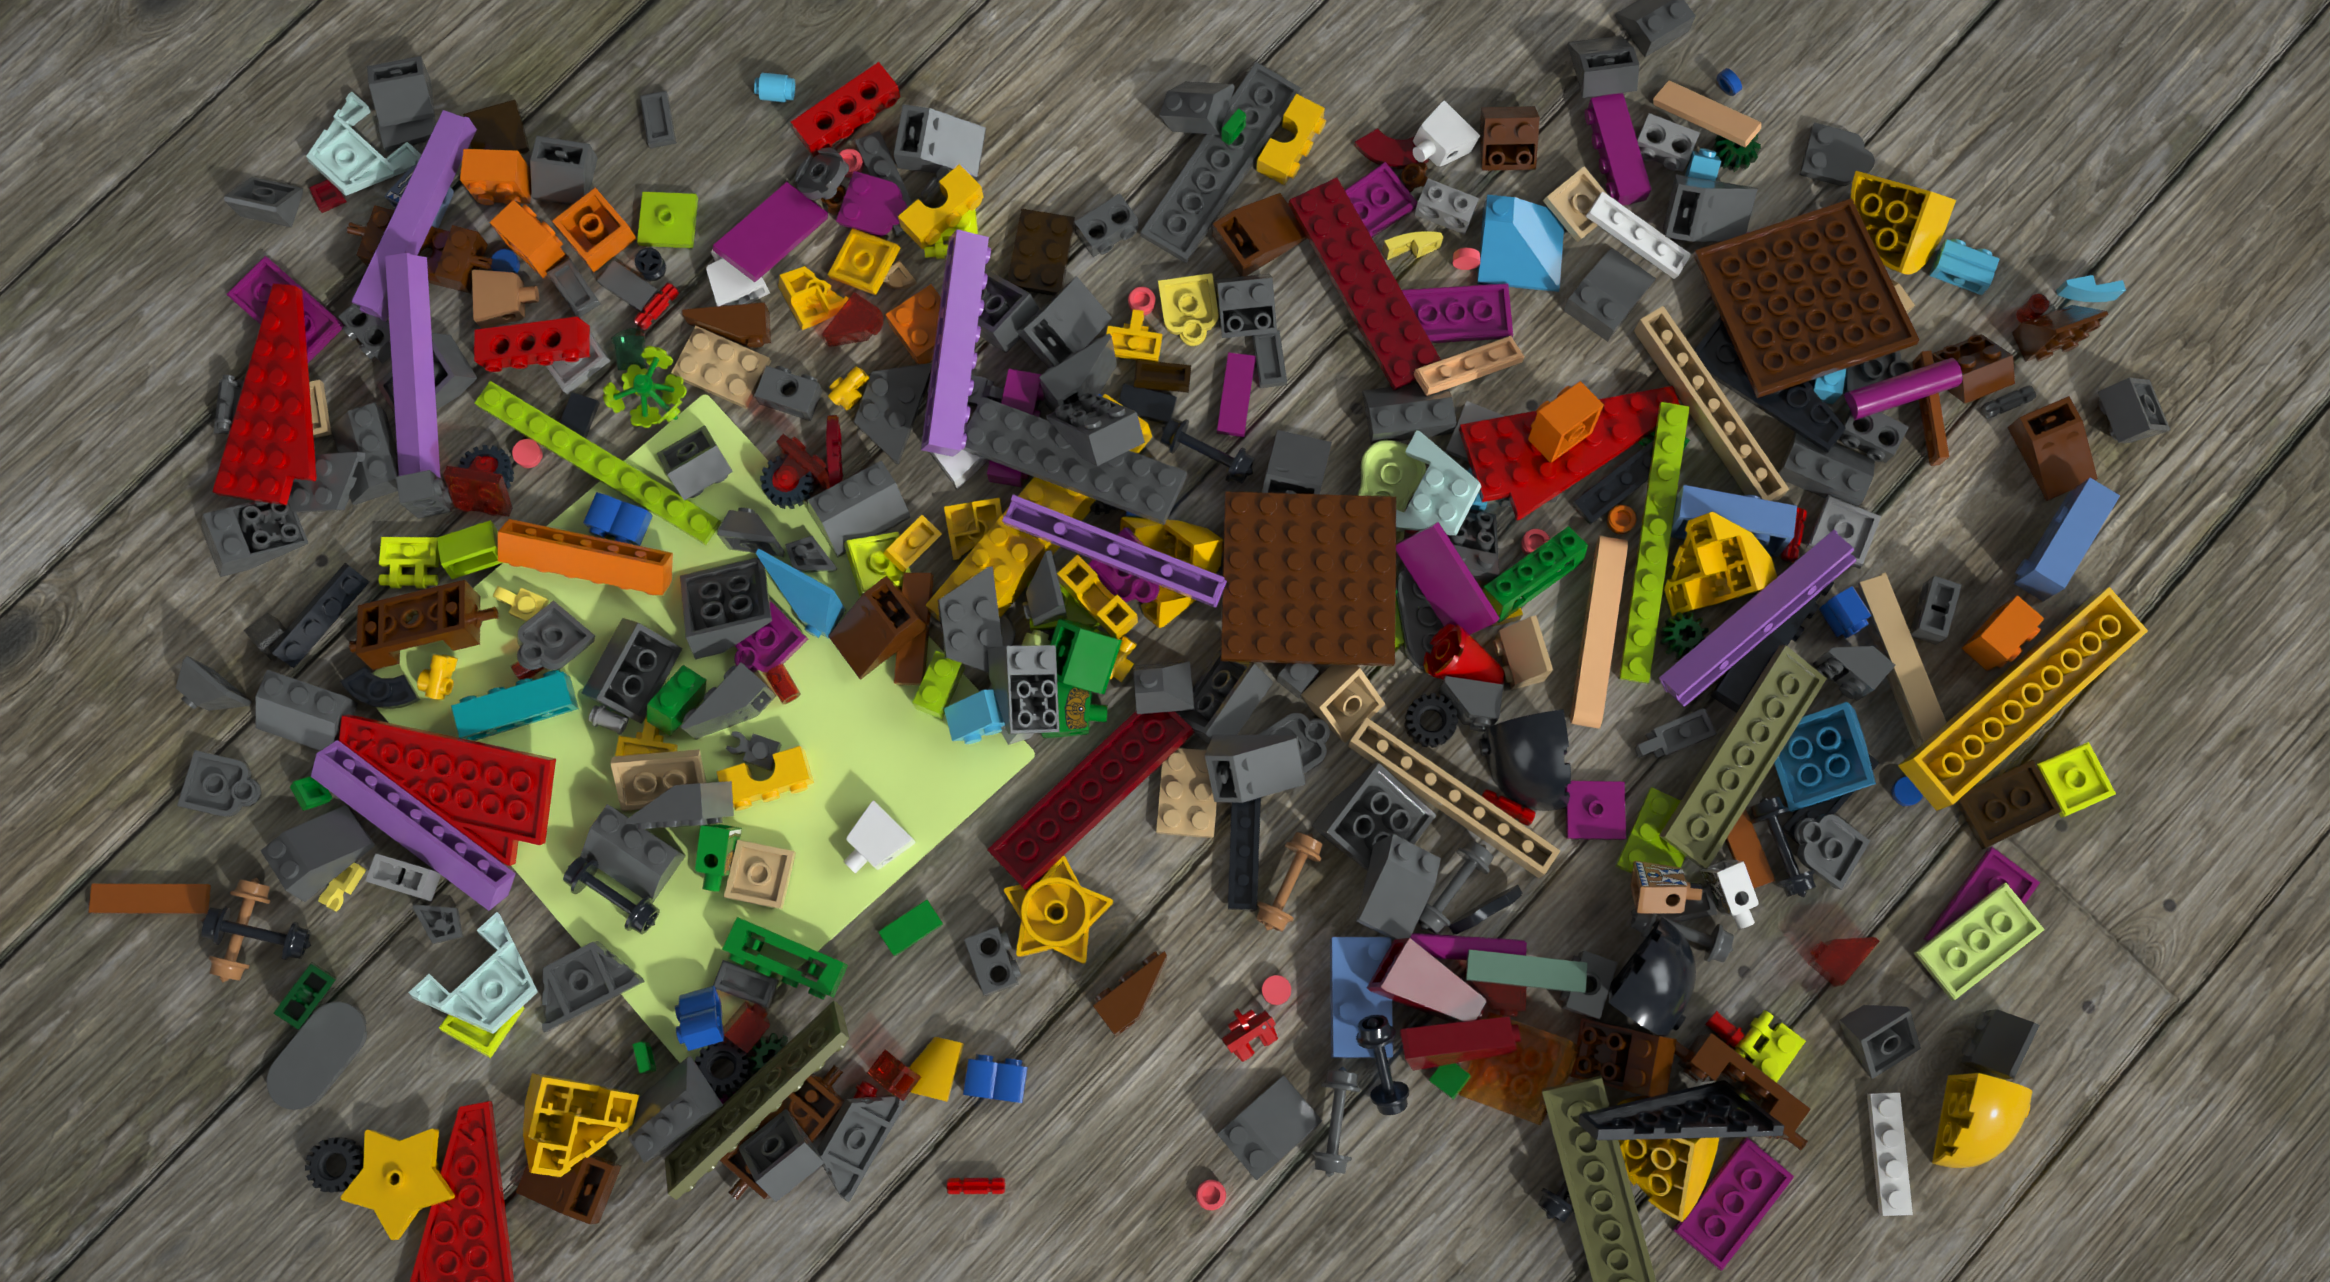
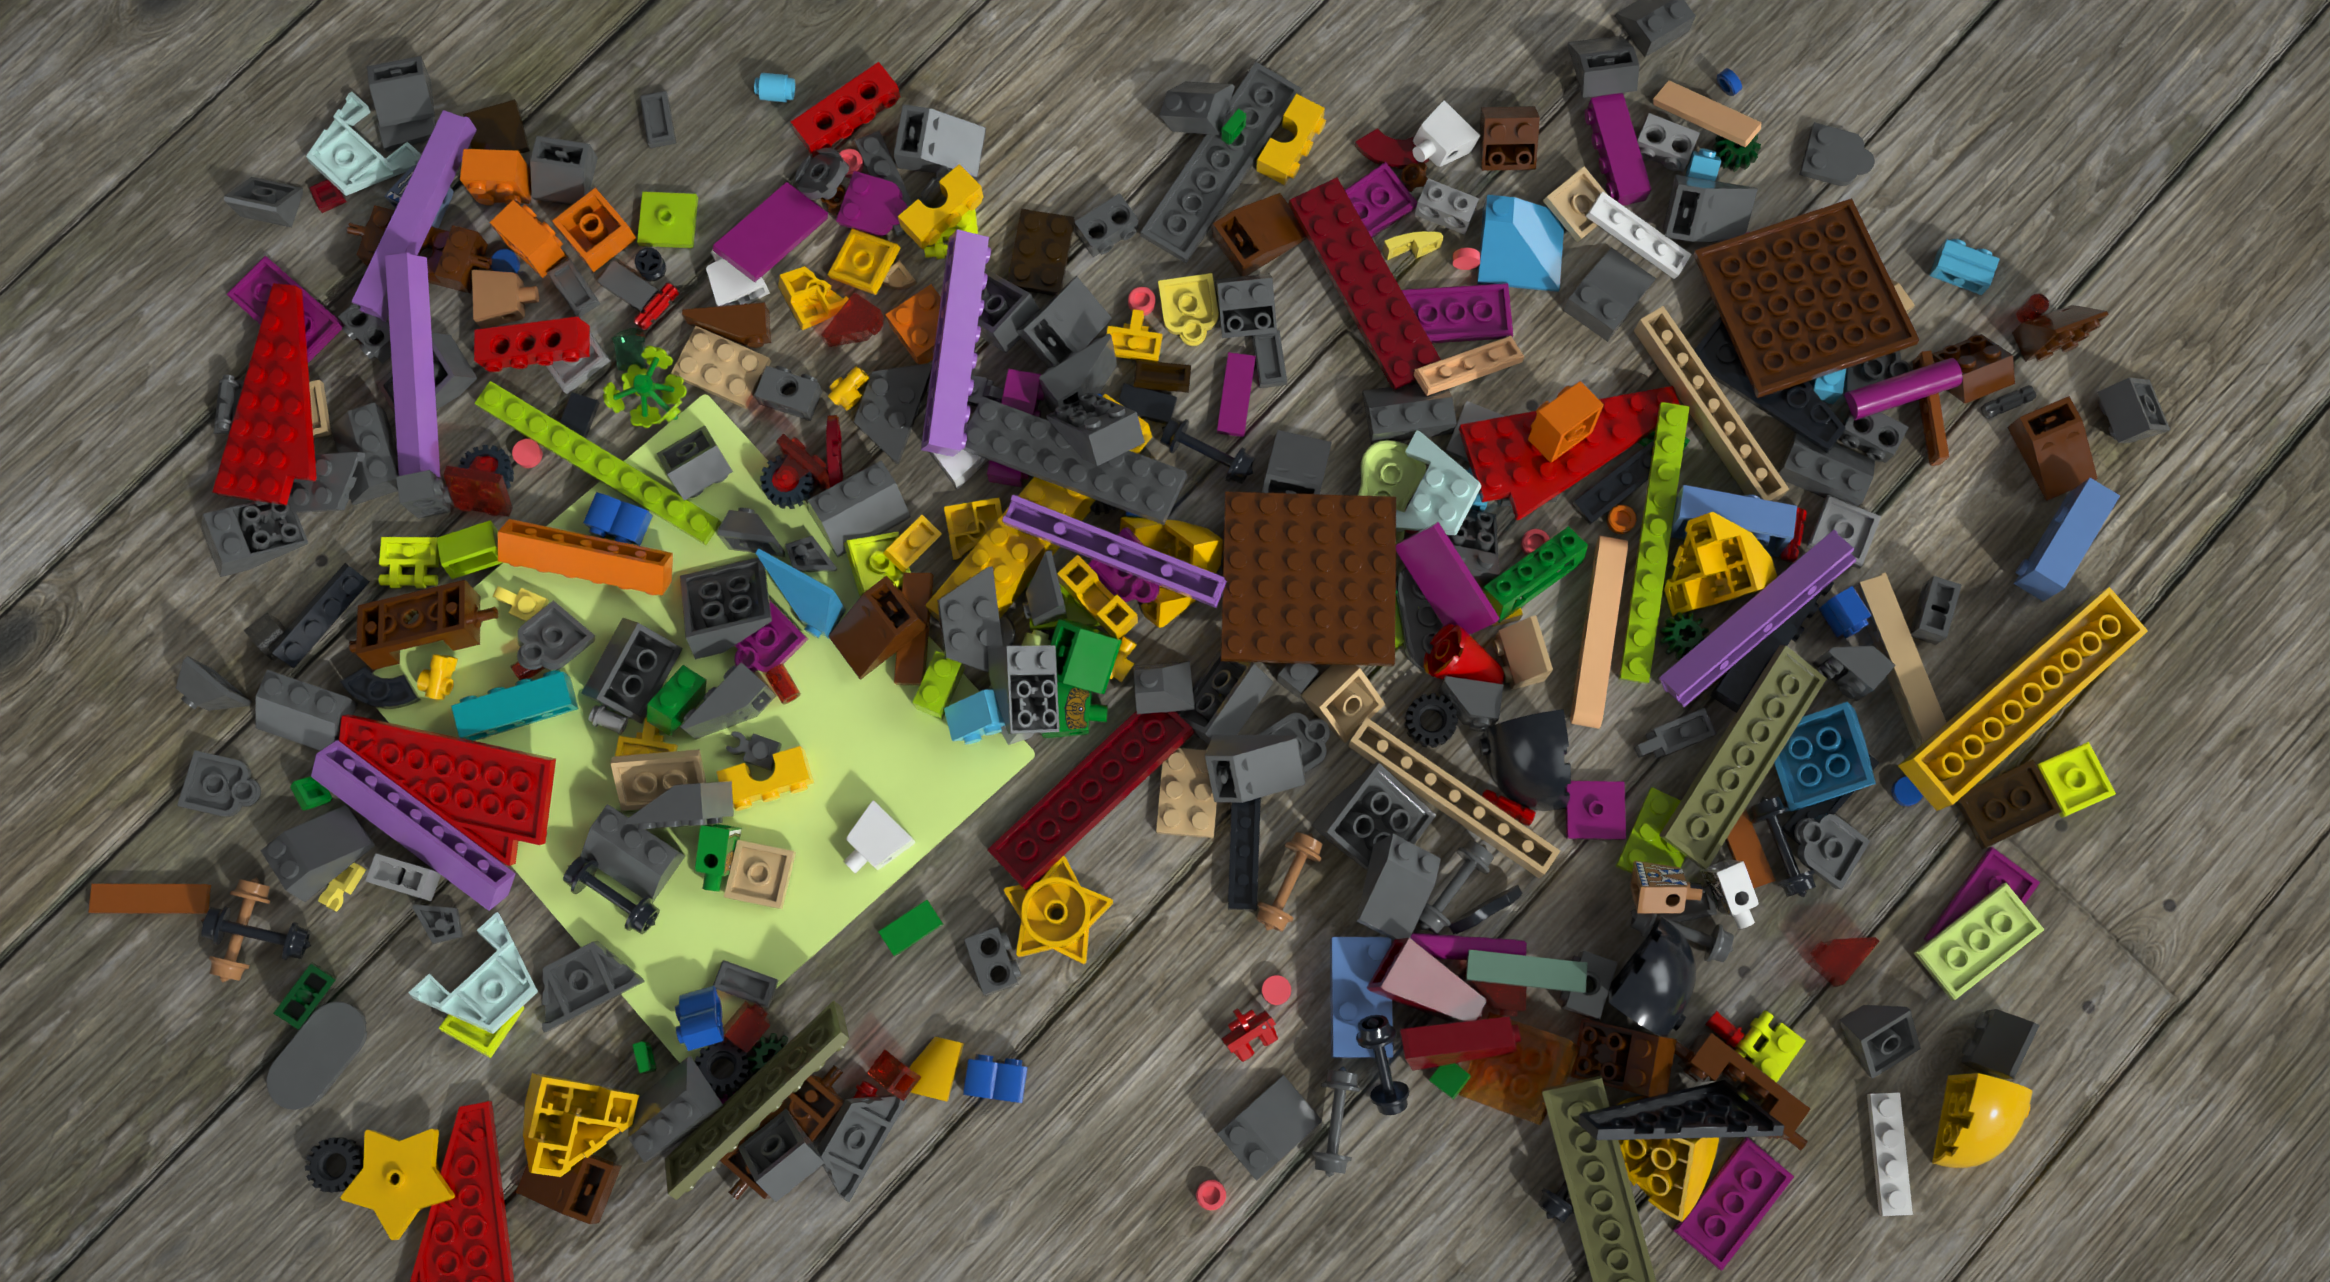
green brick [722,917,848,1000] -> none
red axle [947,1178,1006,1194] -> none
reddish brown slope [1093,951,1167,1037] -> none
yellow brick [1850,171,1956,275] -> none
orange brick [1961,595,2044,671] -> none
medium azure slope [2056,275,2126,302] -> none

